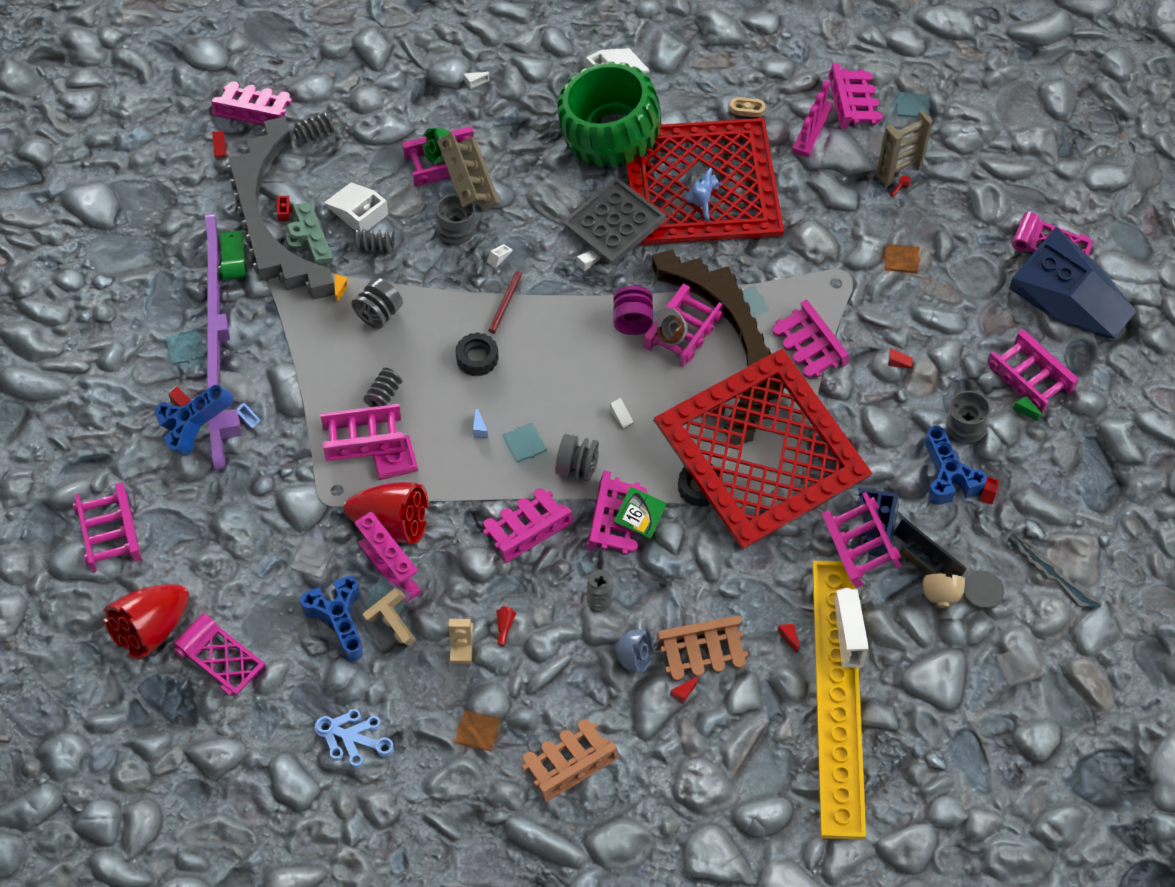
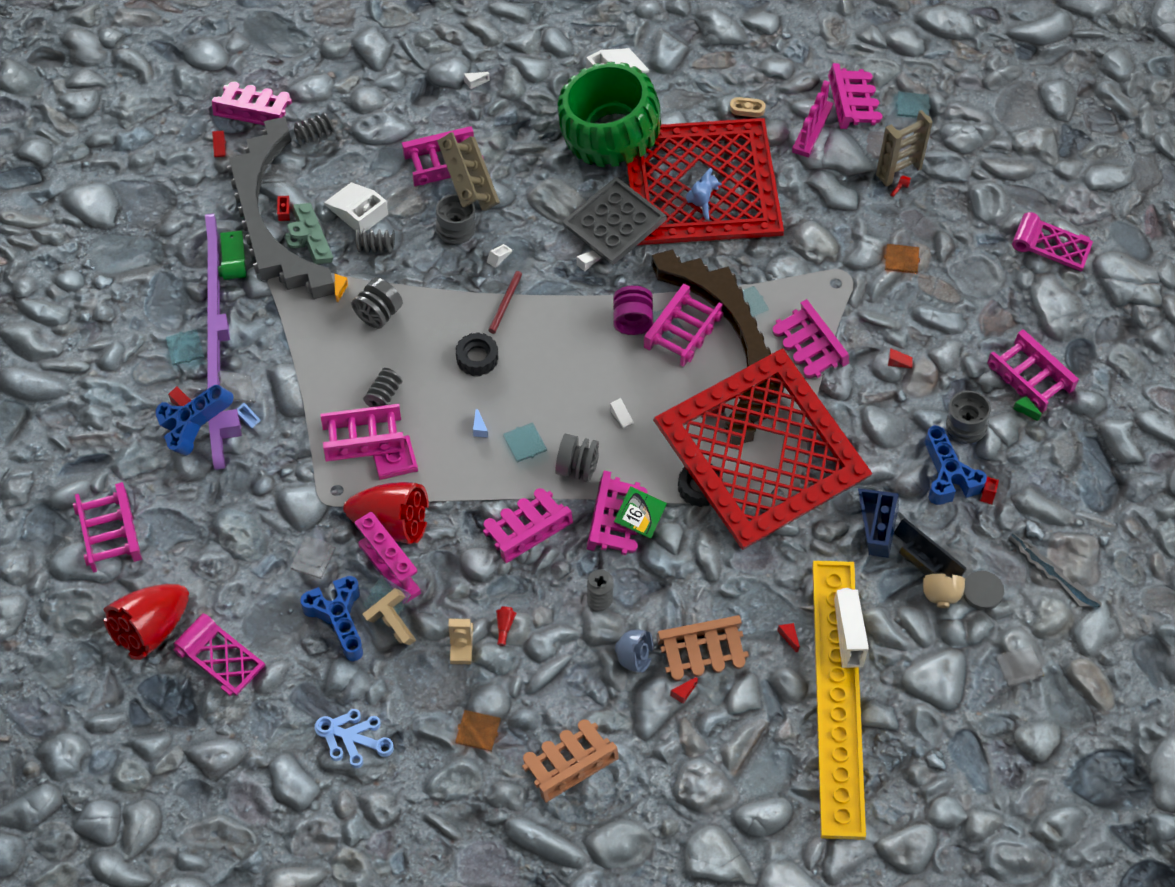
green cylinder [423,127,450,165] -> none
light grey piece [657,308,688,346] -> none
dark pink fence [822,492,901,588] -> none
dark blue wedge [1009,227,1137,339] -> none

